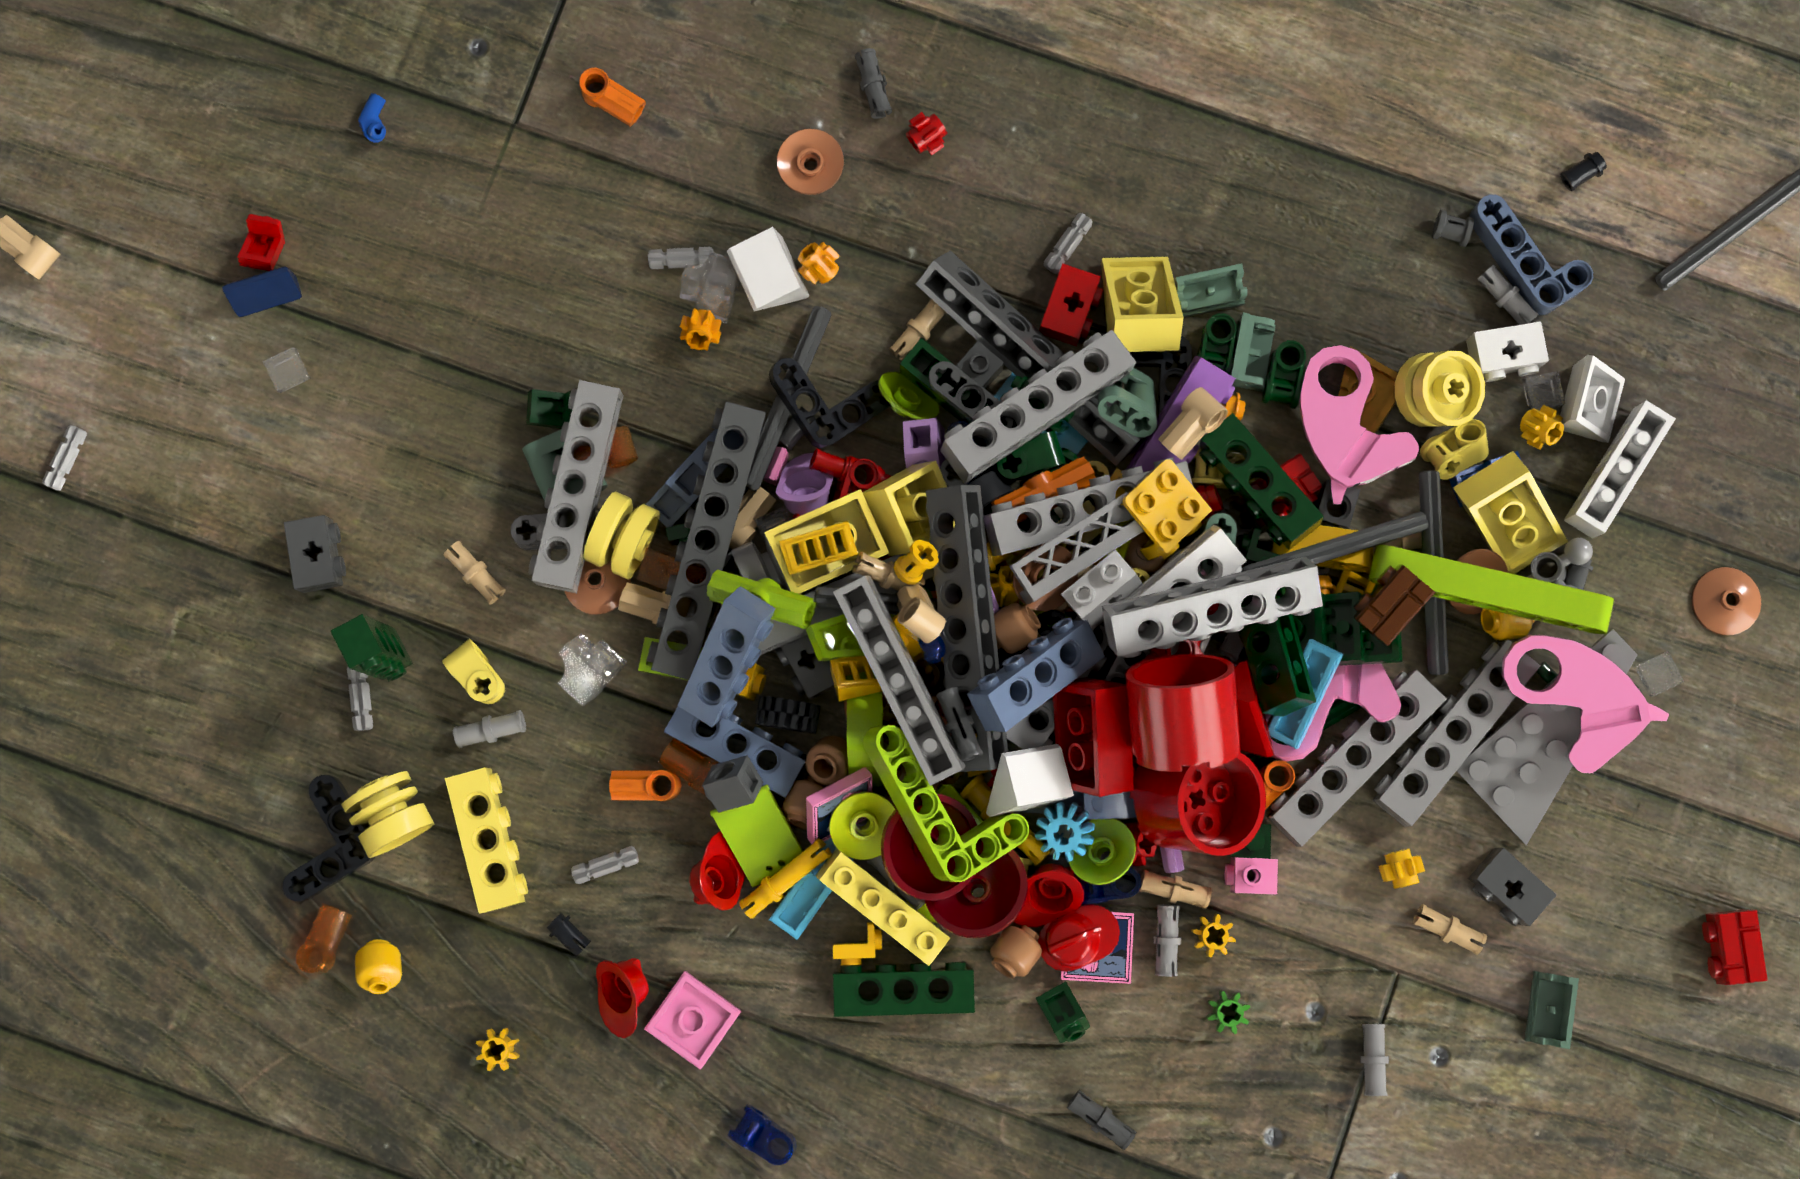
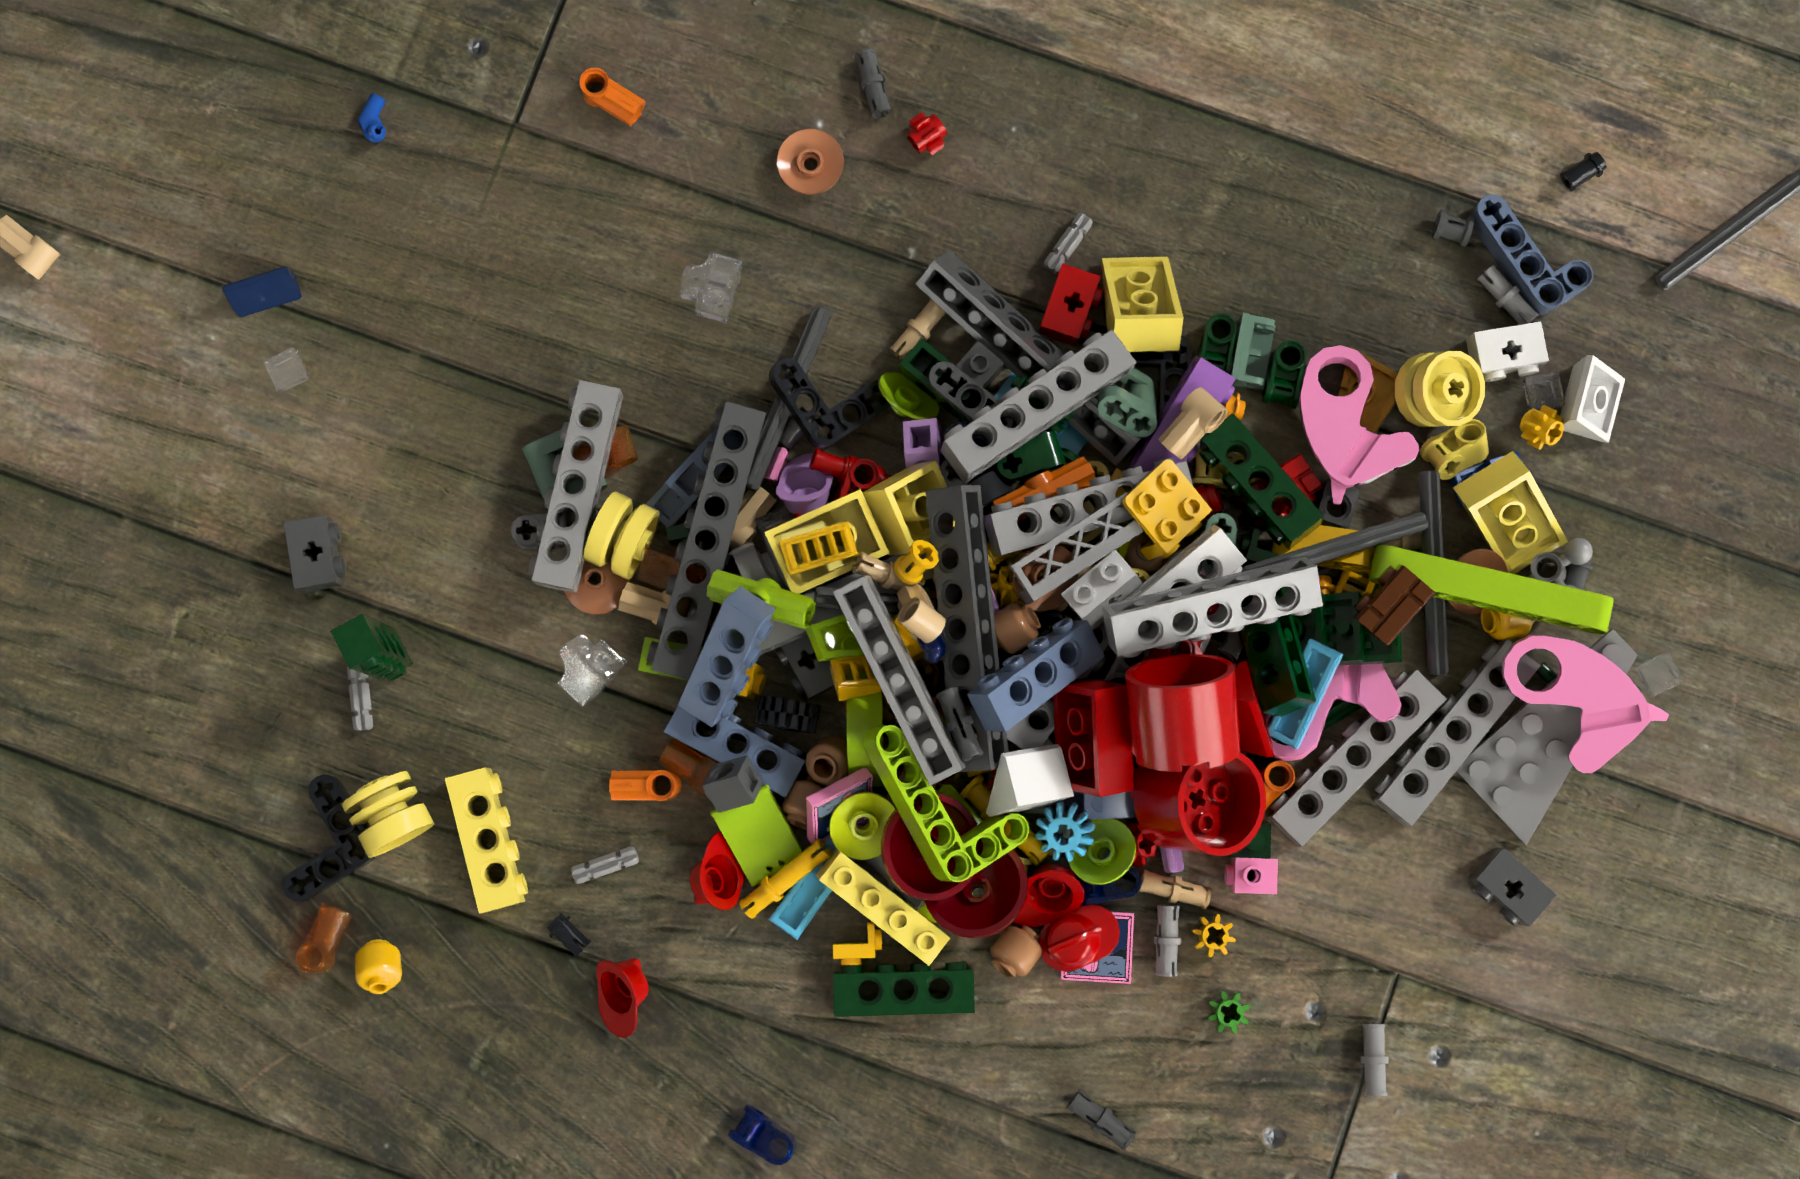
light grey axle [42,425,87,491] -> none
red bracket [237,214,285,271] -> none
light yellow piece [442,639,505,704] -> none
tan pin [444,541,506,605] -> none
light grey pin [453,710,526,749] -> none
yellow gear [476,1028,520,1071] -> none
dark green bracket [526,389,572,429] -> none
bright pink tile [644,971,742,1070] -> none
light grey axle [648,247,714,269] -> none
light orange gear [680,308,722,351] -> none
white slope [727,227,809,311] -> none
light orange gear [797,242,840,285] -> none
dark green bracket [1036,981,1090,1043] -> none
sand green hinge [1174,263,1247,317] -> none
yellow gear [1379,848,1425,889] -> none
tan pin [1413,904,1487,955] -> none
sand green hinge [1525,971,1579,1049] -> none
white brick [1564,400,1676,539] -> none
nougat dish [1692,567,1761,635] -> none
red brick [1702,909,1768,985] -> none

